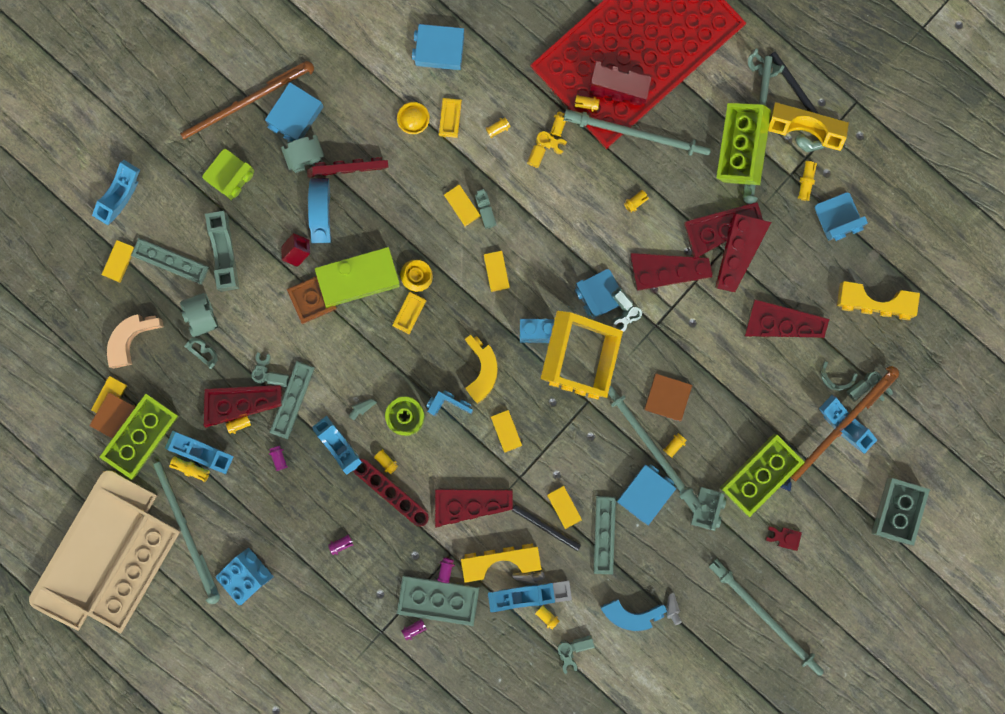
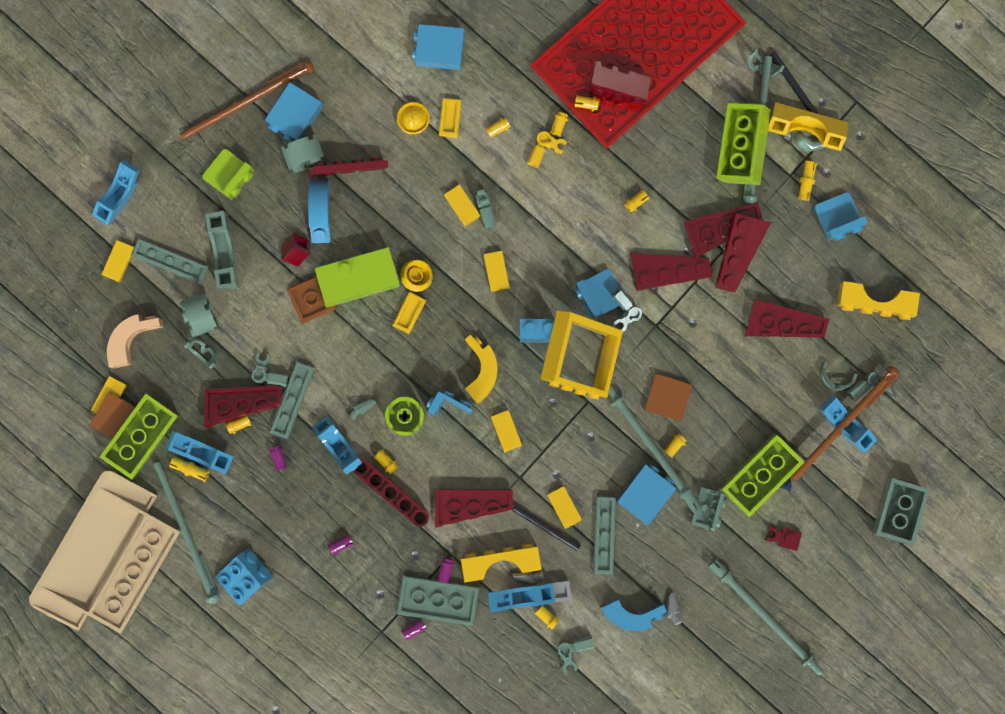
sand green bar [563,109,711,156] -> none

